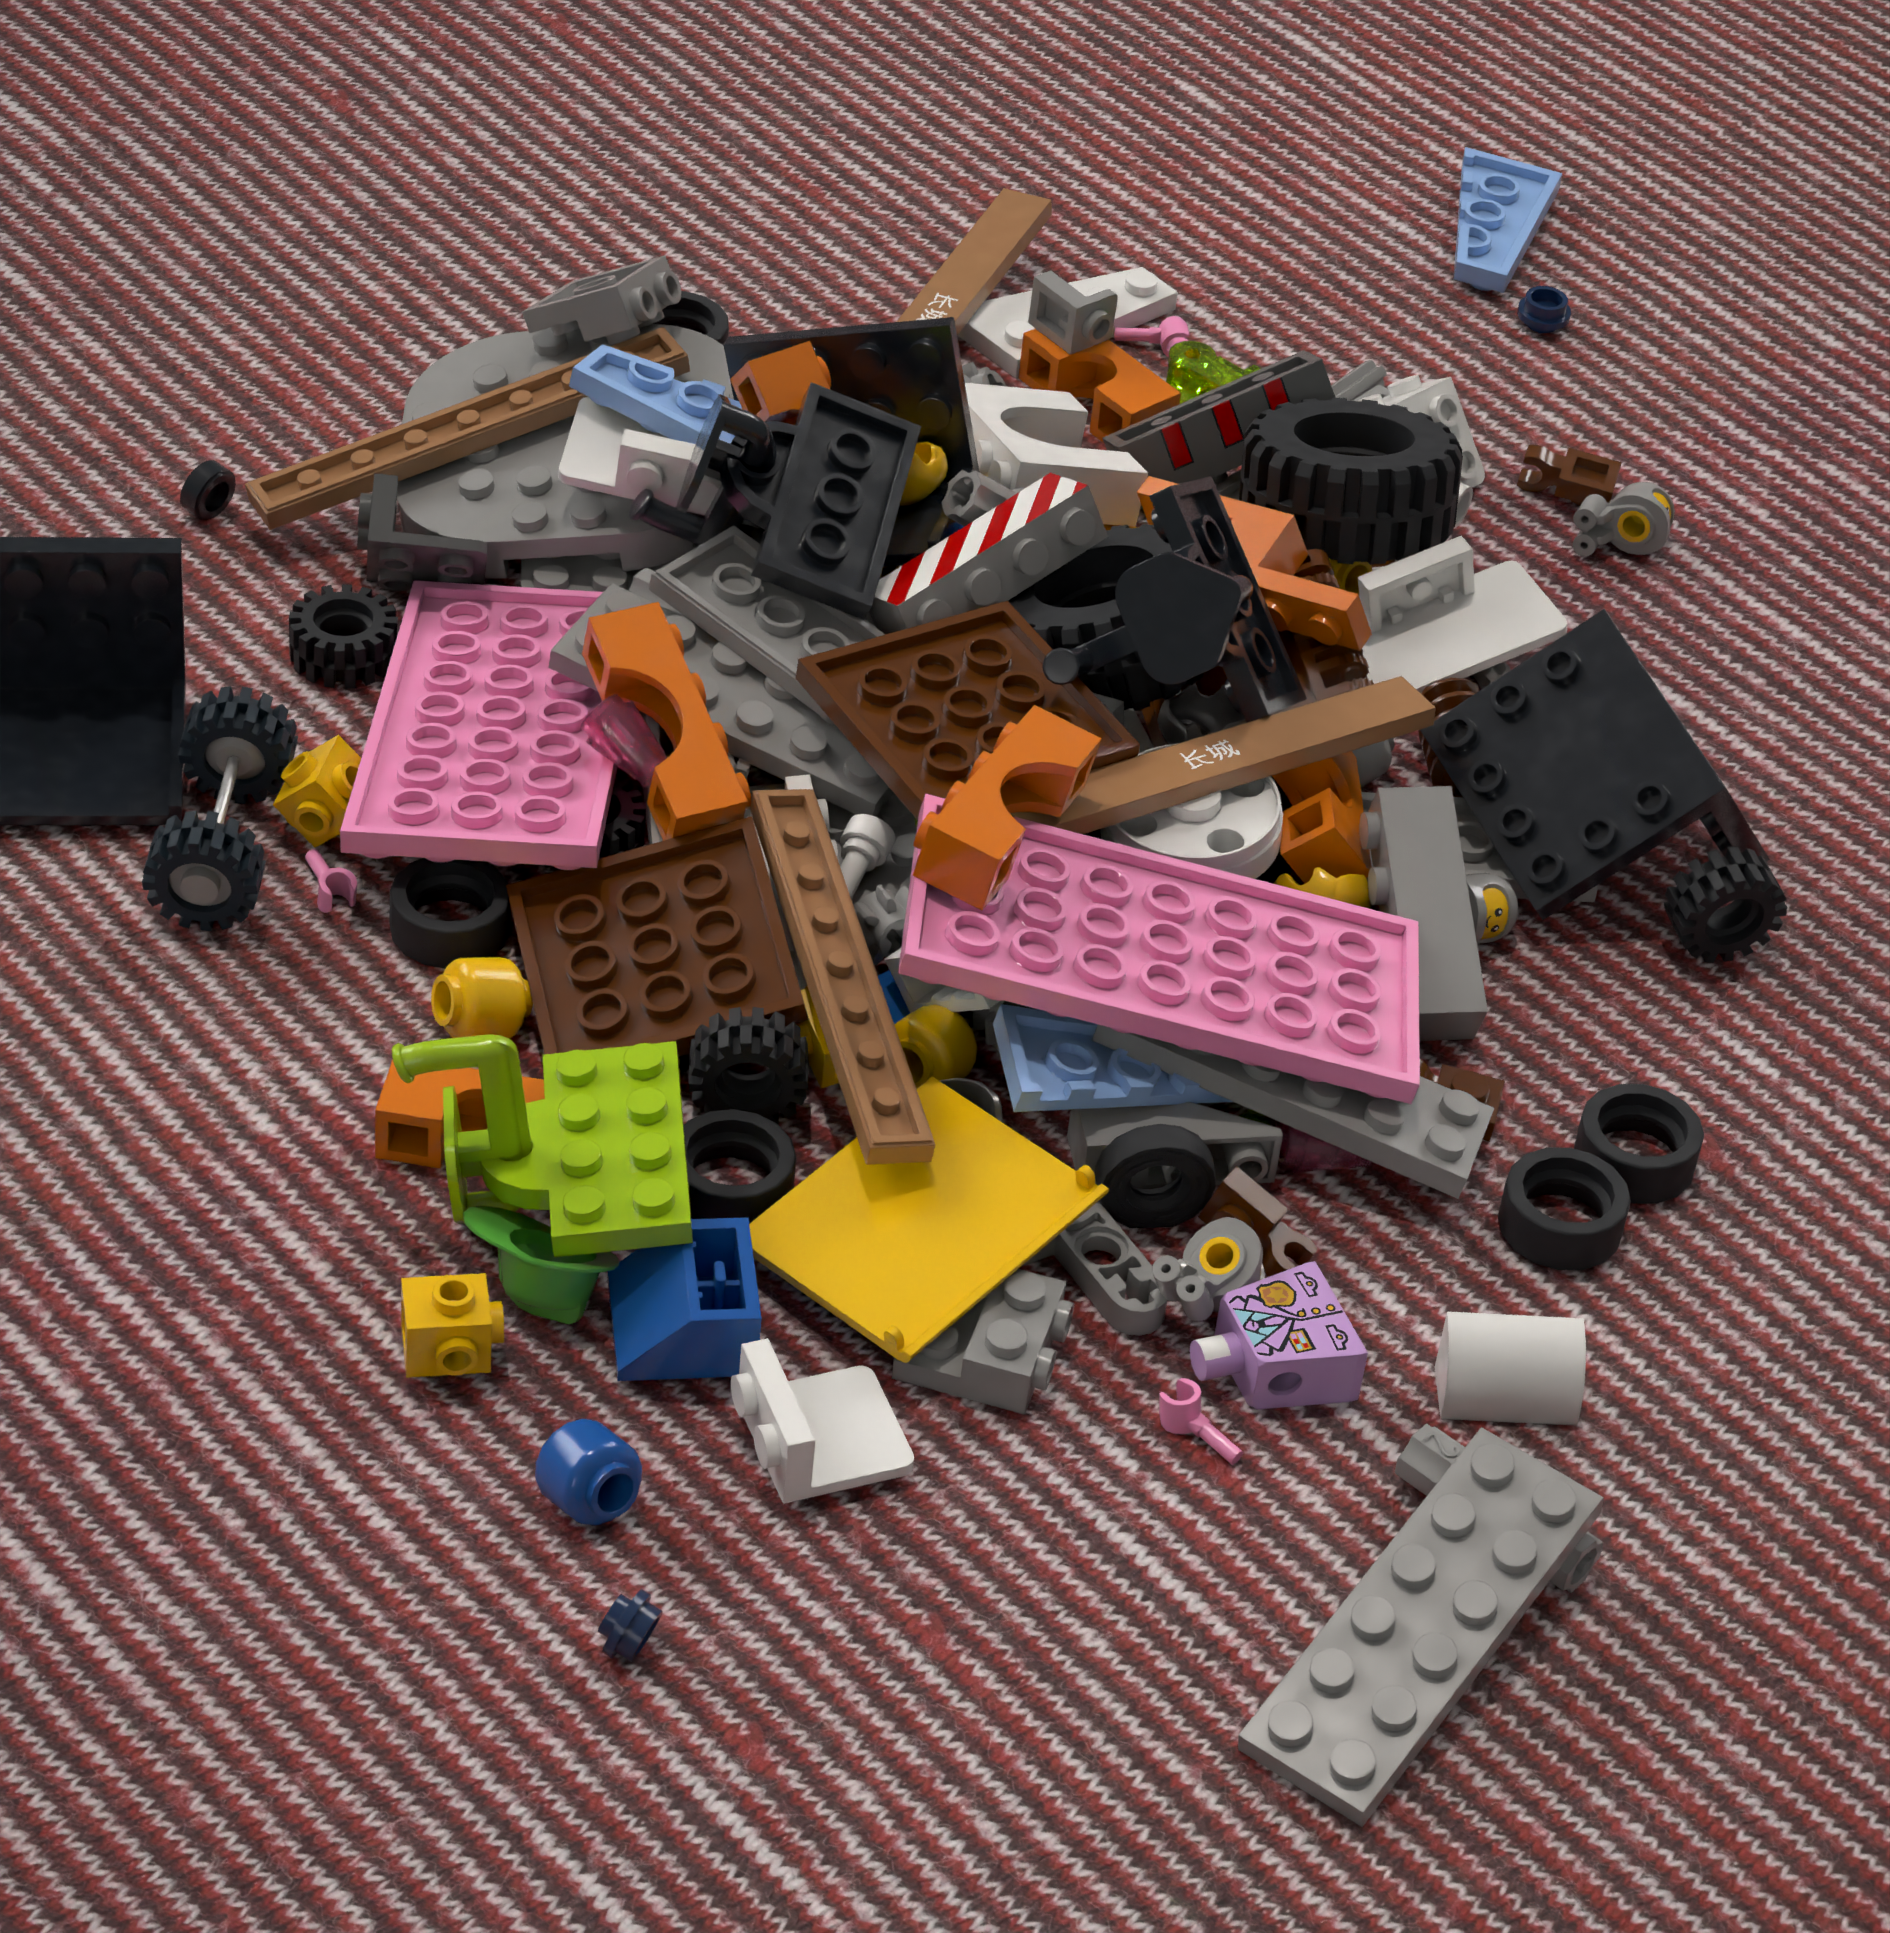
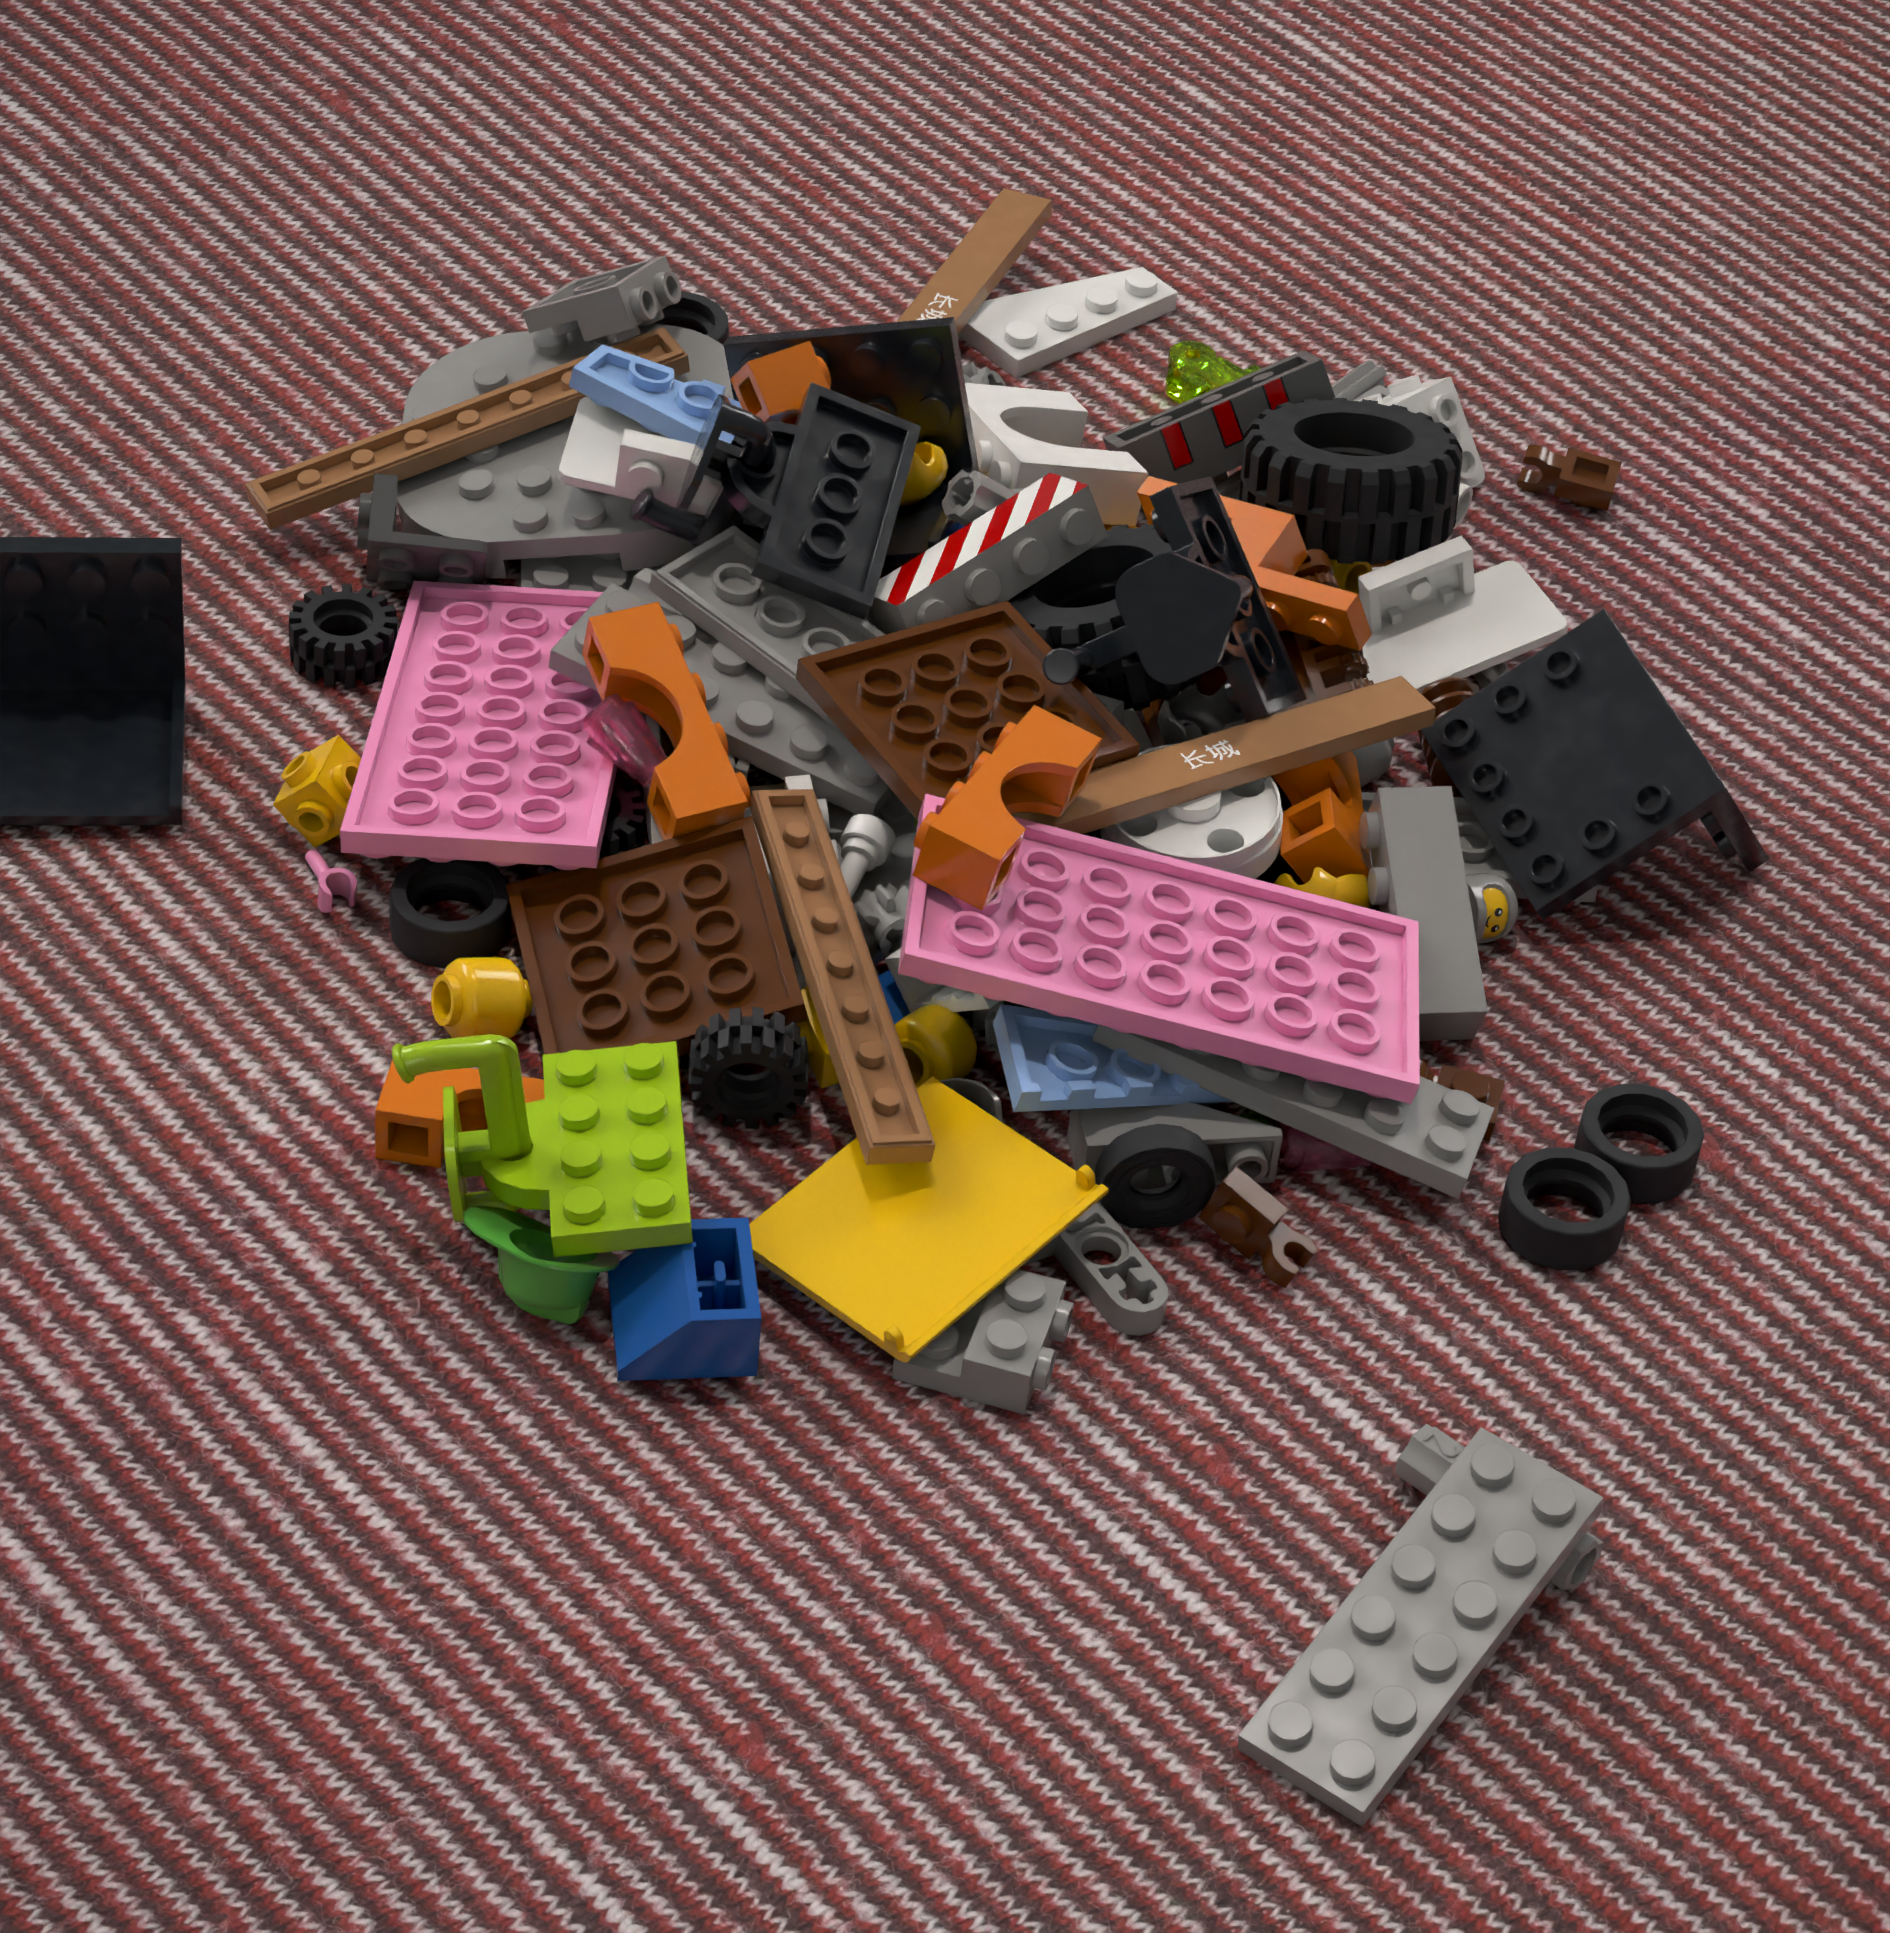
black axle [142,686,298,931] -> none
black tile [180,460,236,521] -> none
yellow brick [401,1273,504,1378] -> none
blue head [535,1419,642,1526] -> none
dark blue plate [598,1589,663,1662] -> none
black tyre [684,1109,797,1224] -> none
white bracket [731,1338,914,1504] -> none
orange arch [1018,328,1181,443] -> none
light grey bracket [1028,271,1118,355] -> none
bright pink hand [1114,316,1190,359] -> none
light grey piece [1152,1217,1265,1321] -> none
bright pink hand [1159,1378,1243,1465] -> none
lavender torso [1190,1261,1368,1410] -> none
white brick [1435,1312,1586,1426] -> none
light blue wing [1454,147,1562,293] -> none
dark blue plate [1517,286,1571,333] -> none
light grey piece [1573,482,1675,556] -> none
black tyre [1664,847,1788,963] -> none

